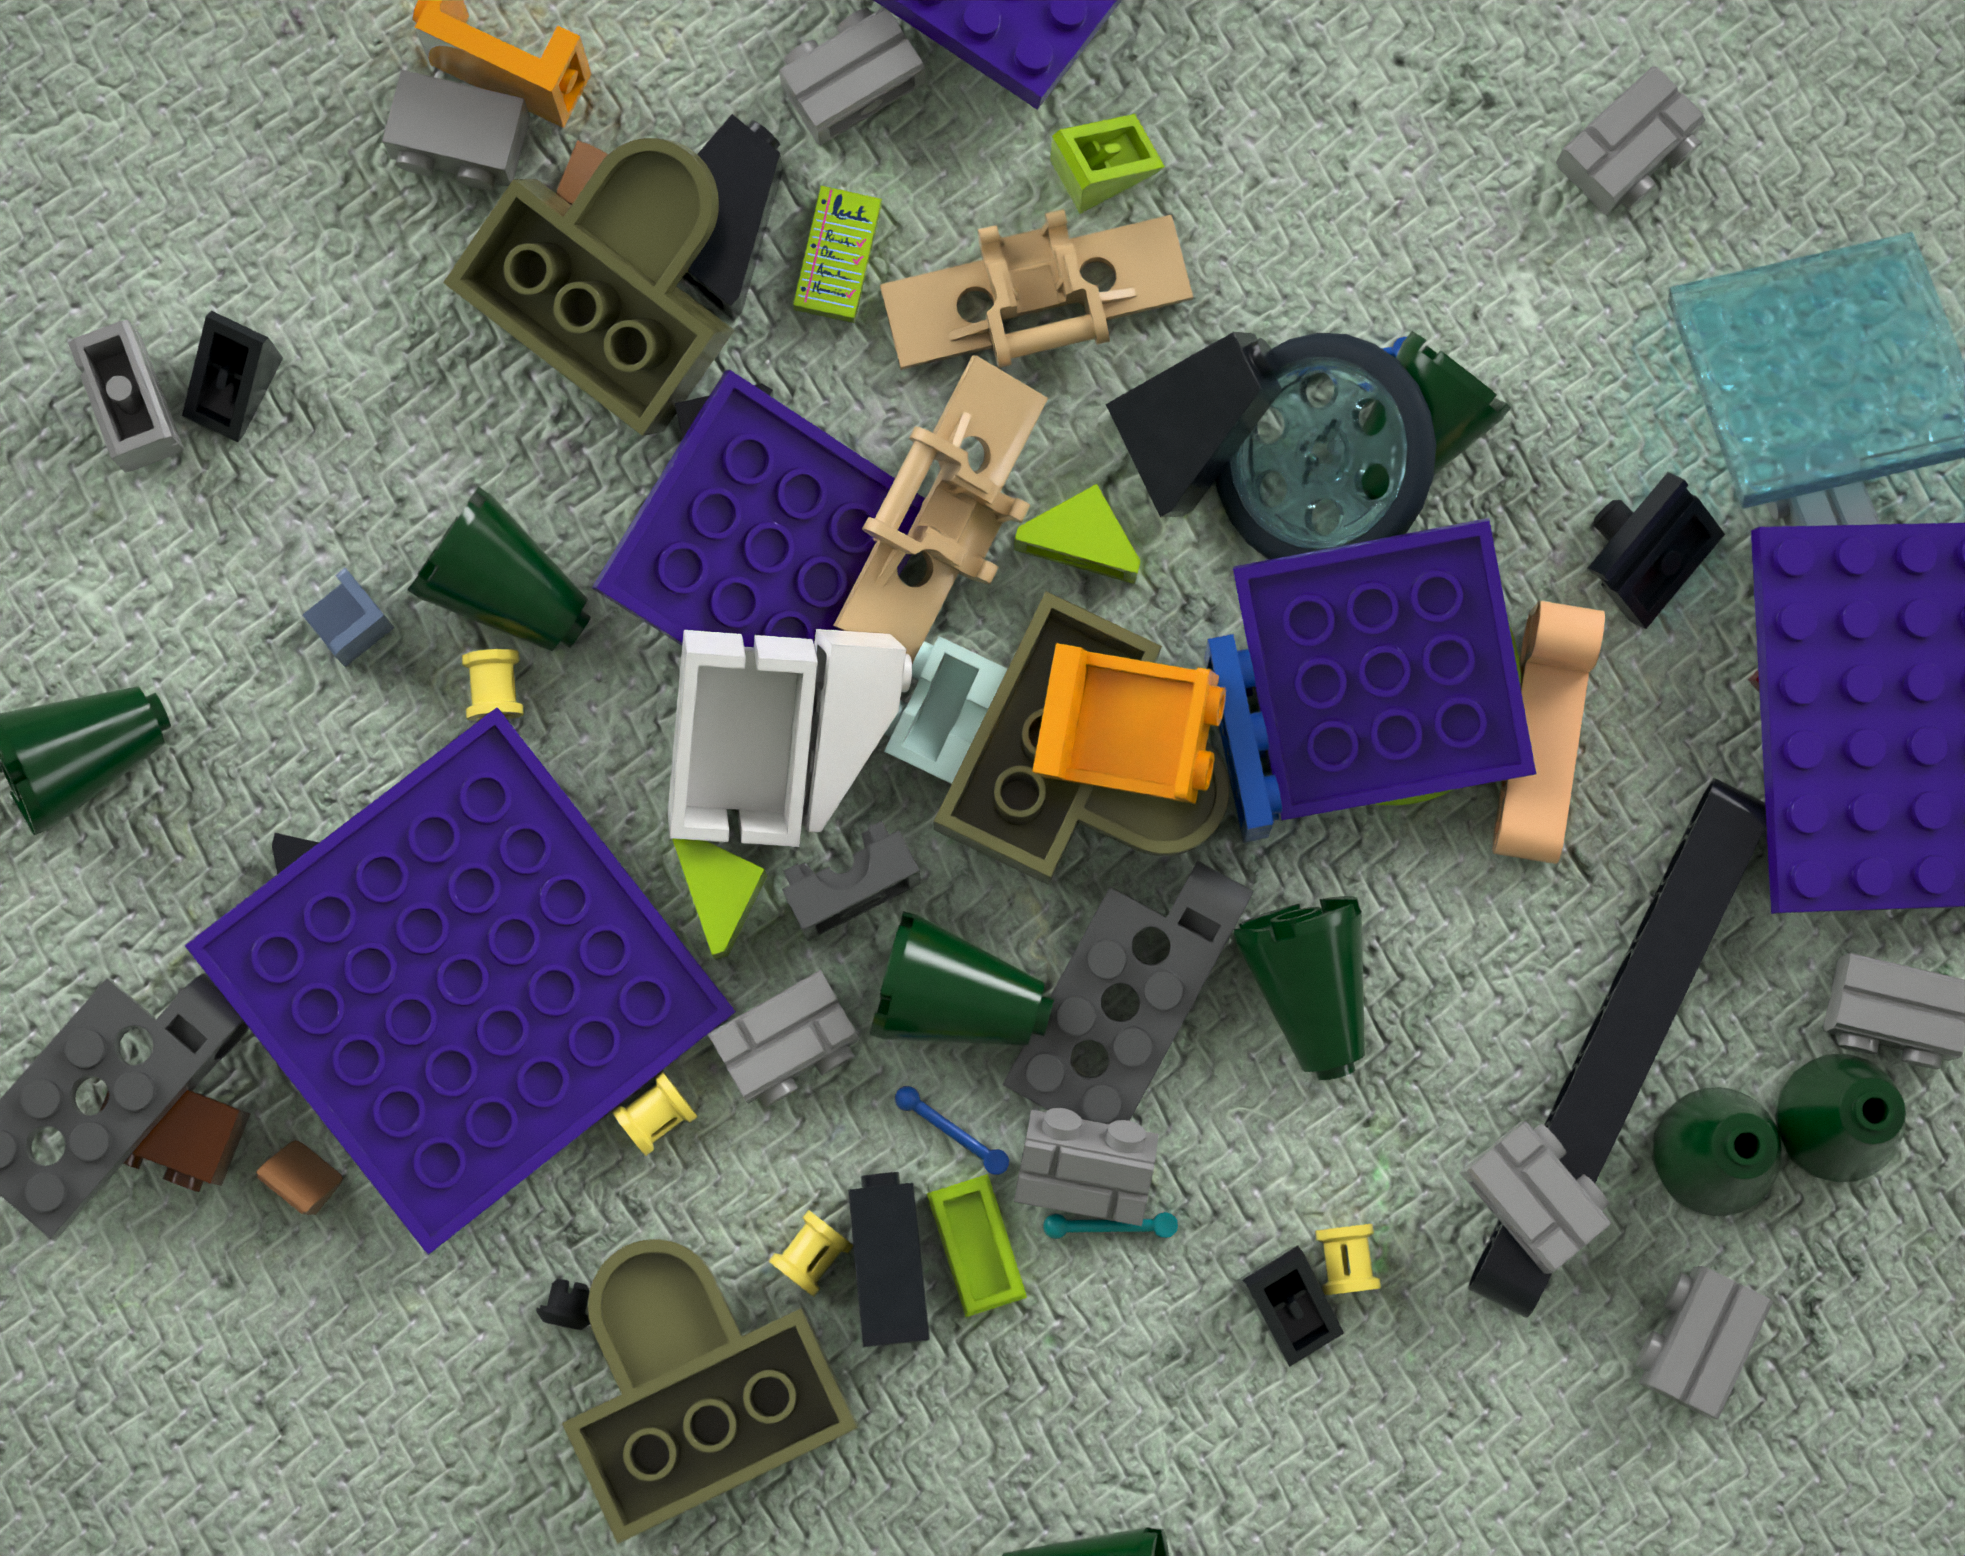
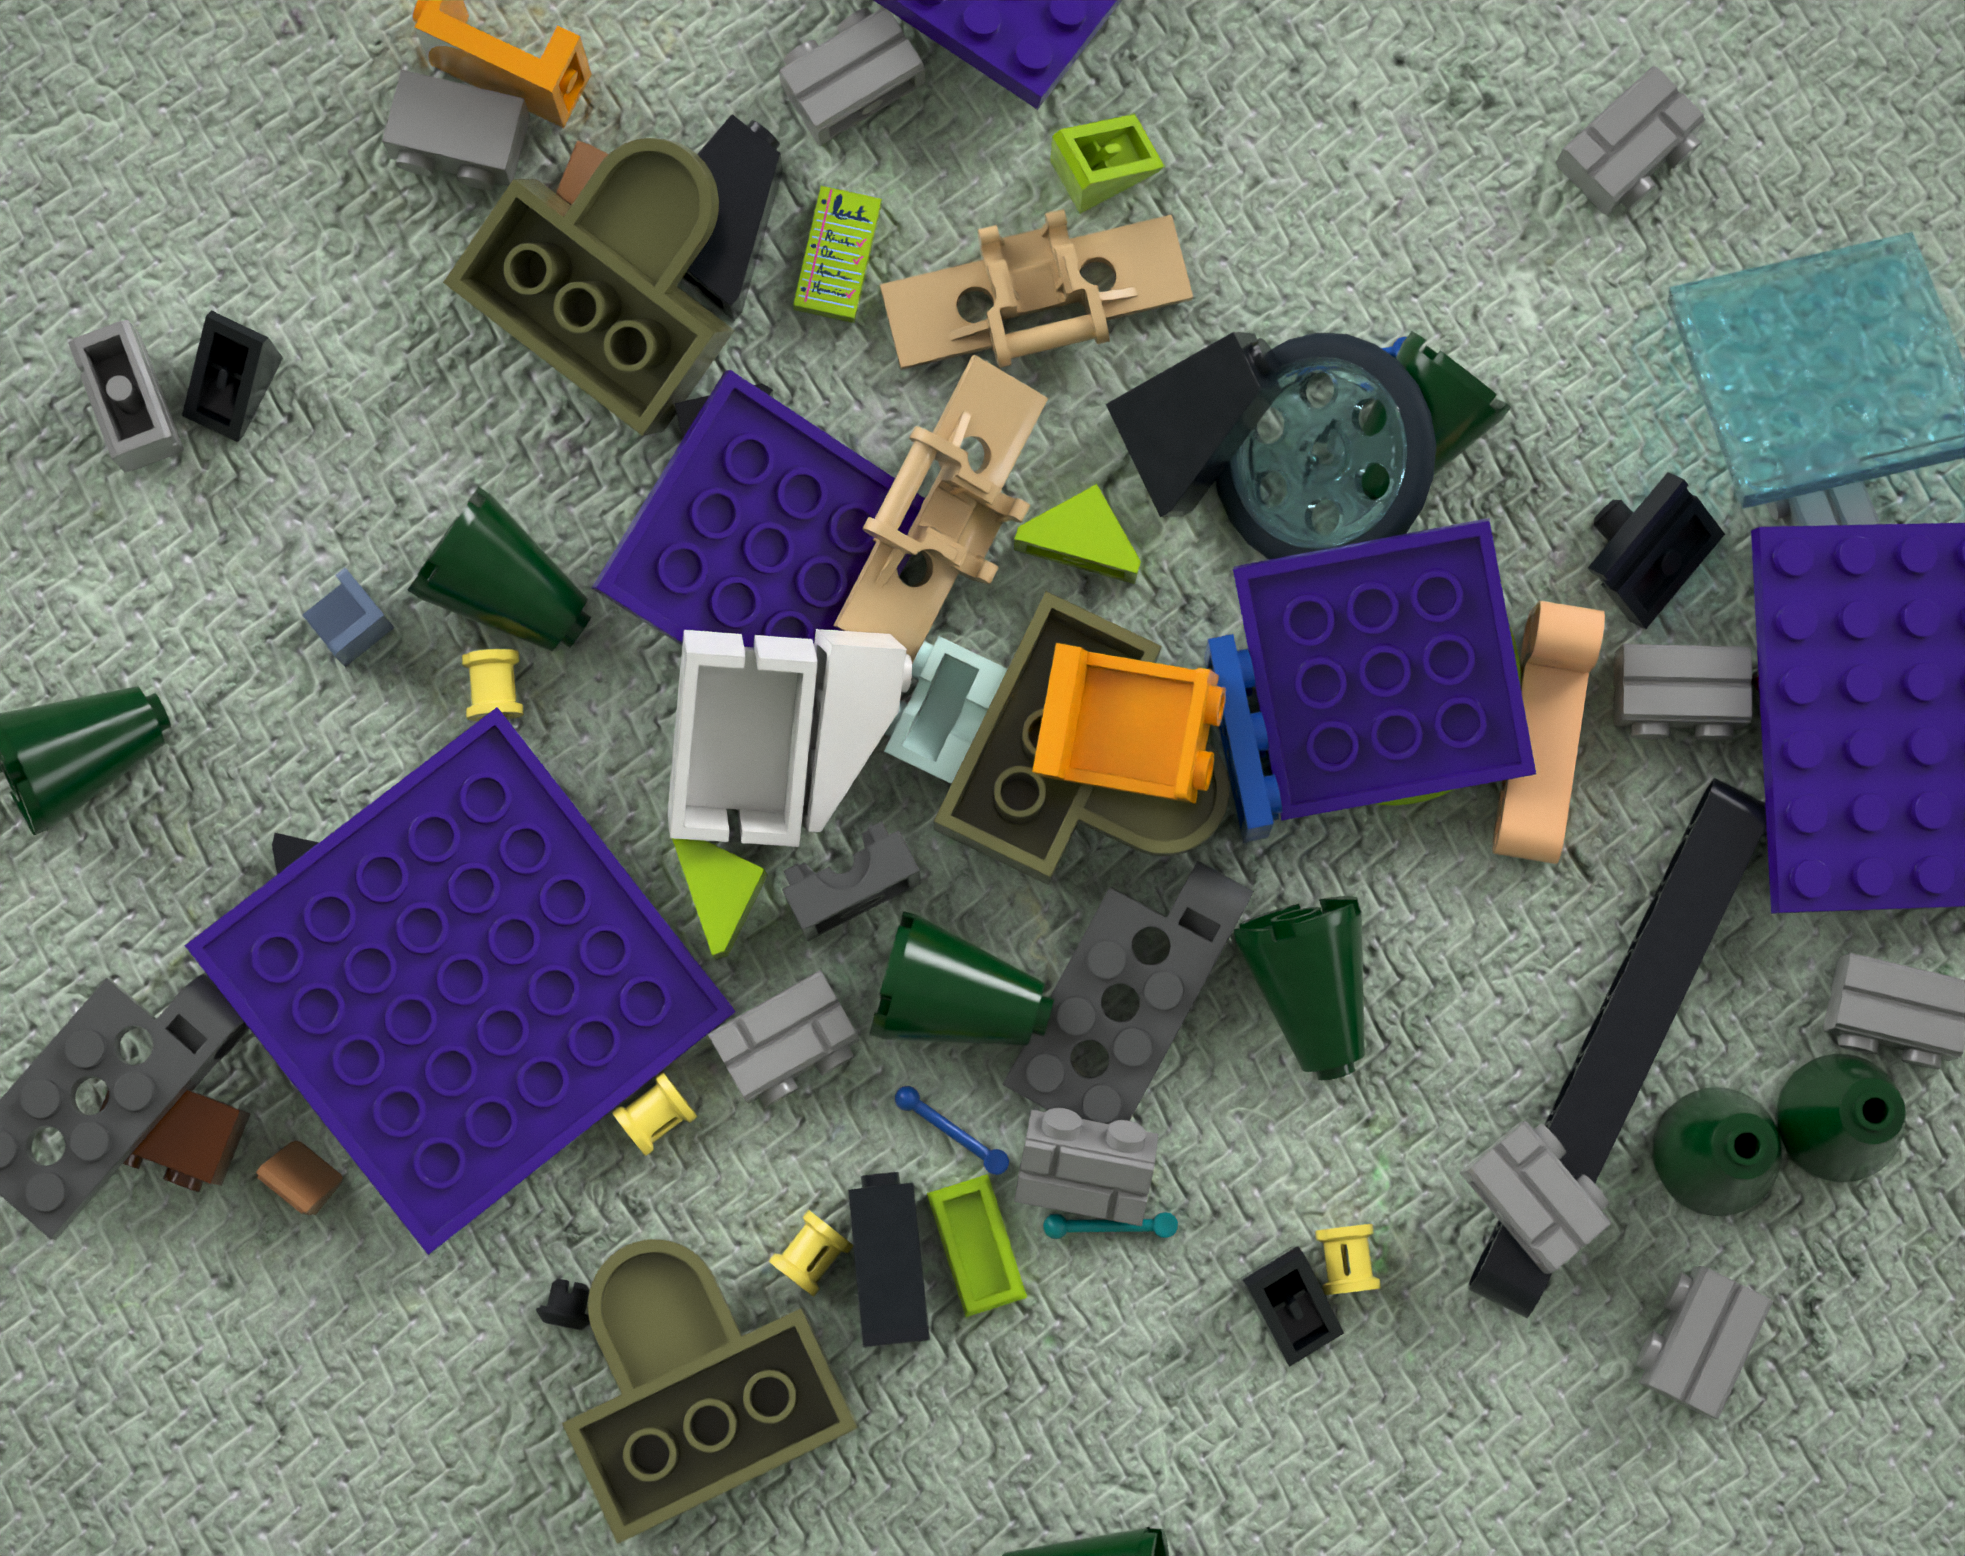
none -> light grey brick [1613,644,1752,741]

